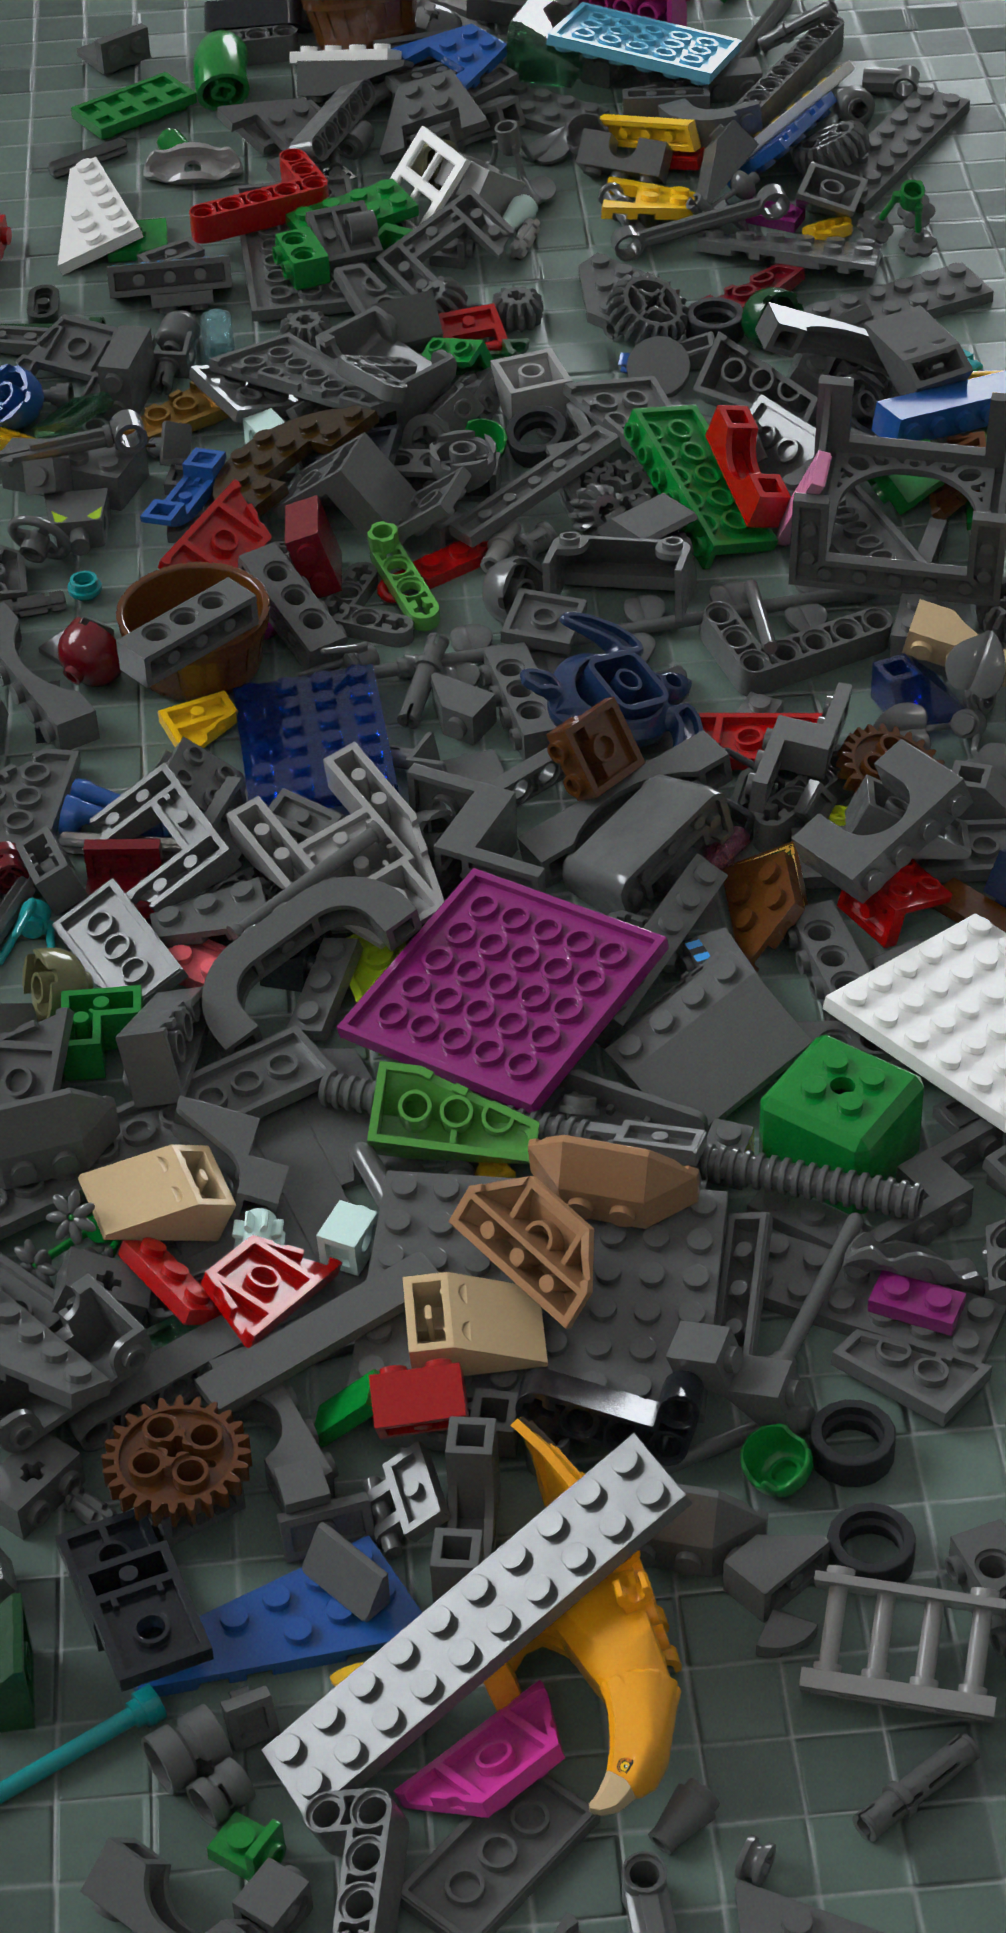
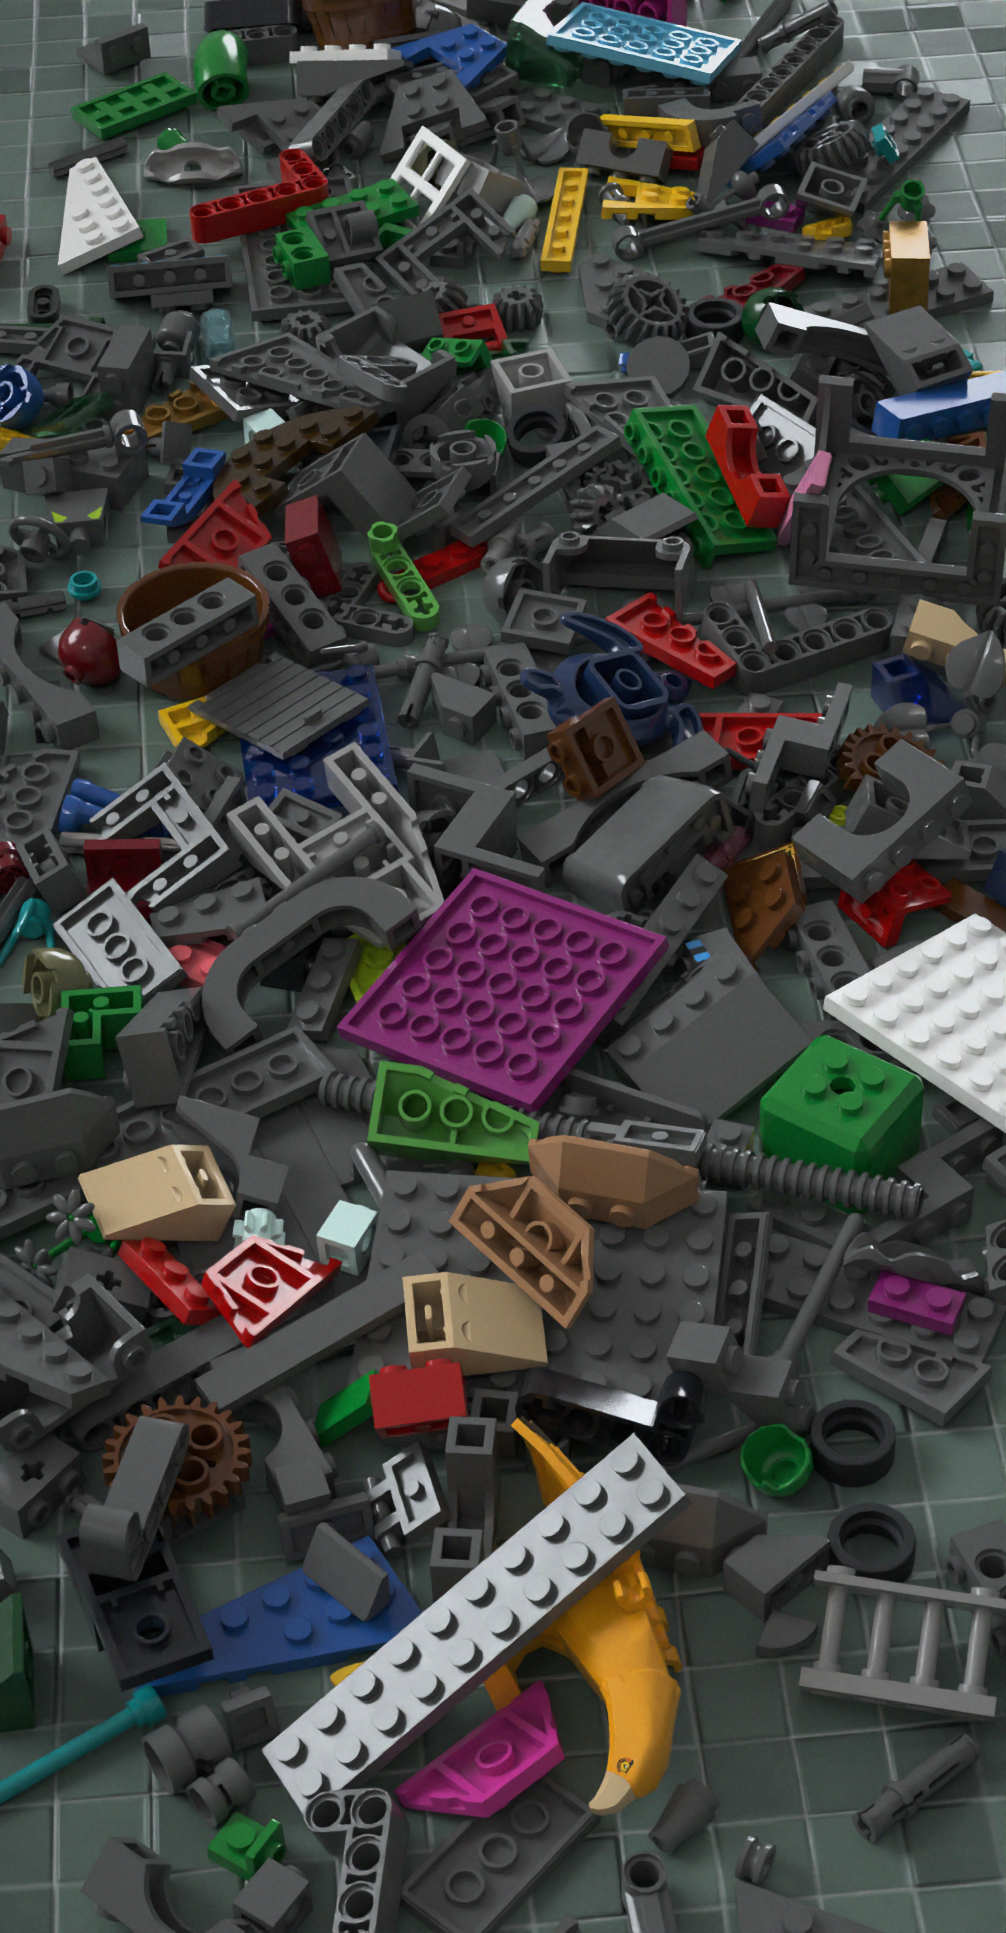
none -> dark grey beam [79,1416,190,1581]
none -> dark grey door [188,653,369,760]
none -> yellow plate [540,167,589,274]
none -> red wing [605,592,737,689]
none -> teal plate [871,122,900,164]
none -> pearl gold wedge [882,221,930,315]

